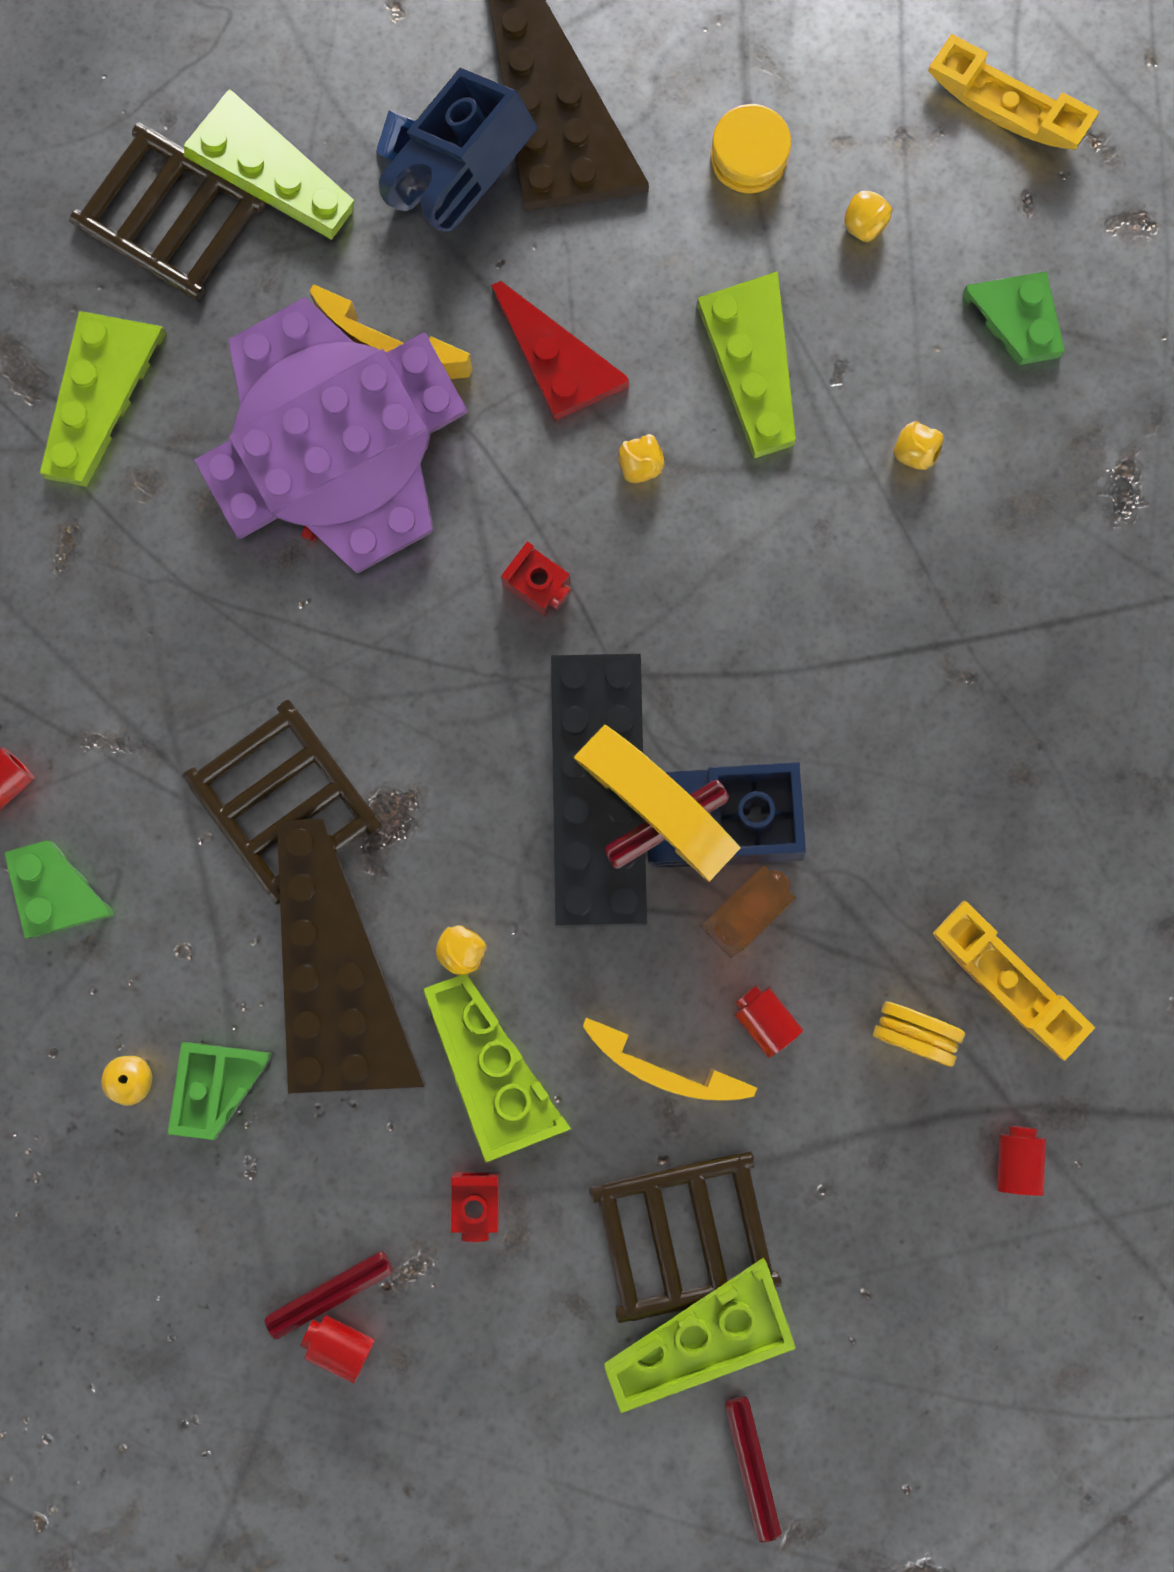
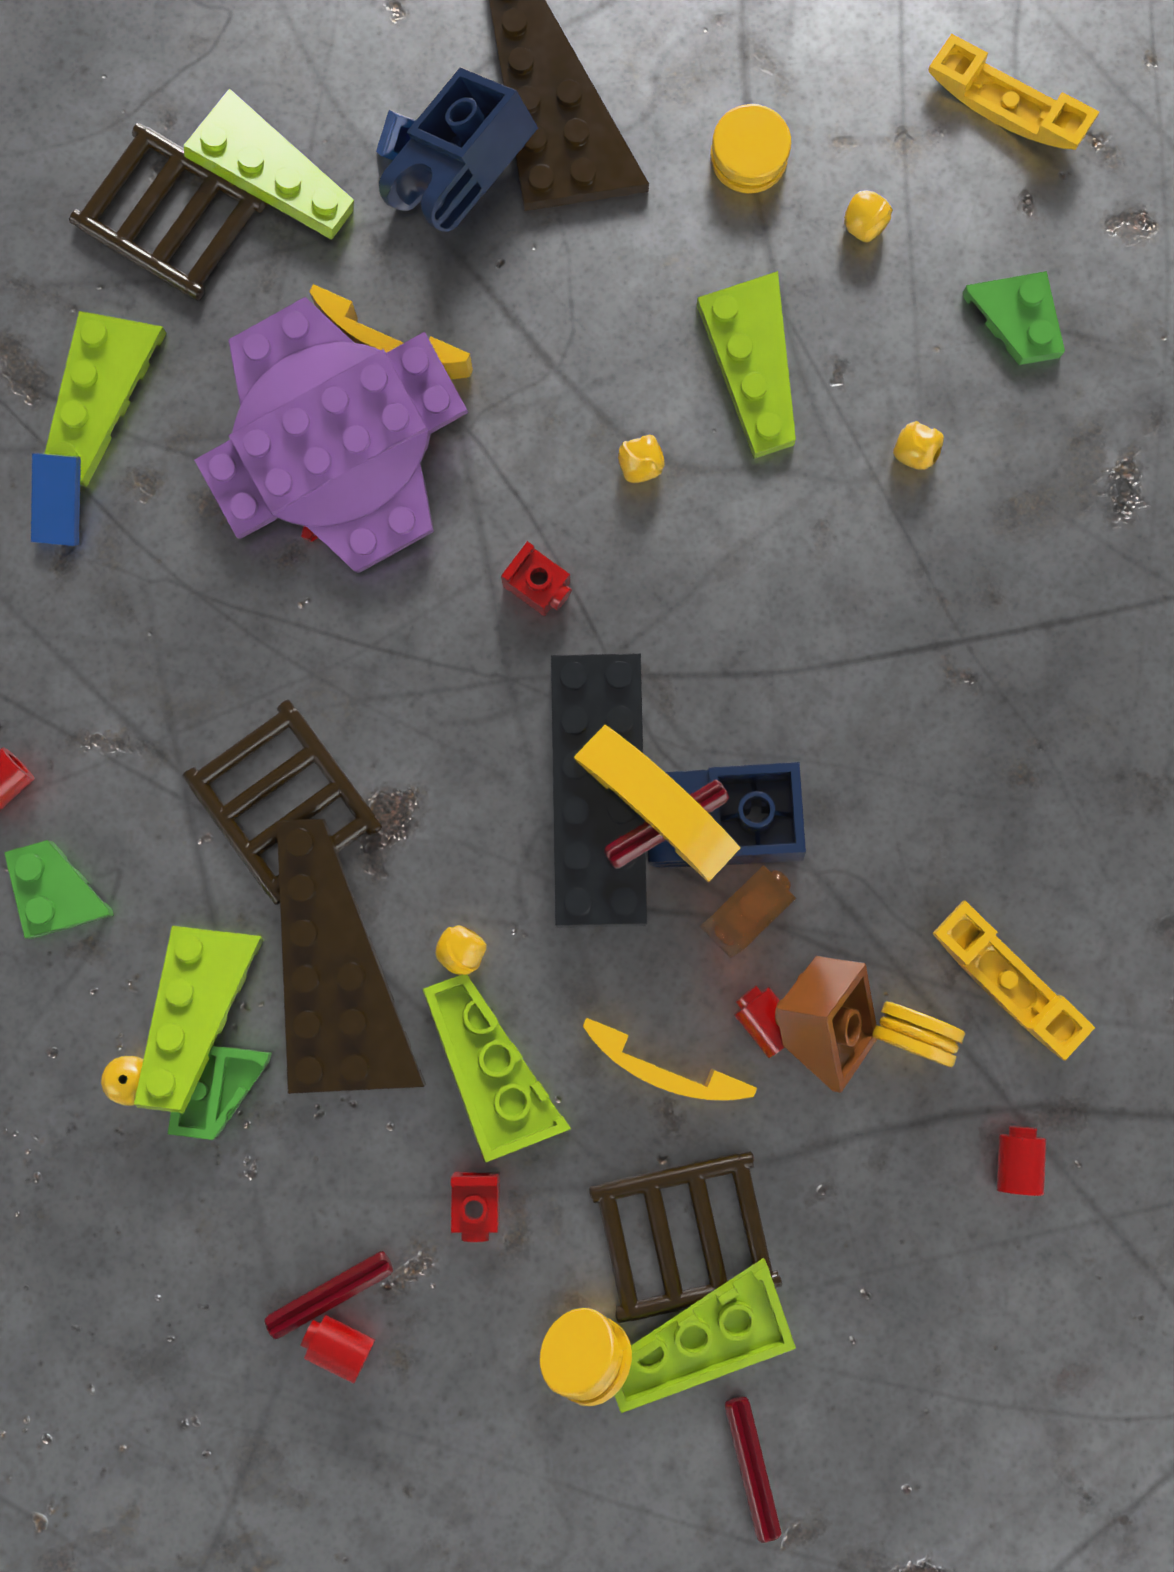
red wing [491,281,629,421] -> none
none -> blue tile [31,453,81,546]
none -> lime wing [134,926,264,1113]
none -> yellow head [540,1308,632,1406]
none -> dark orange slope [775,956,877,1093]

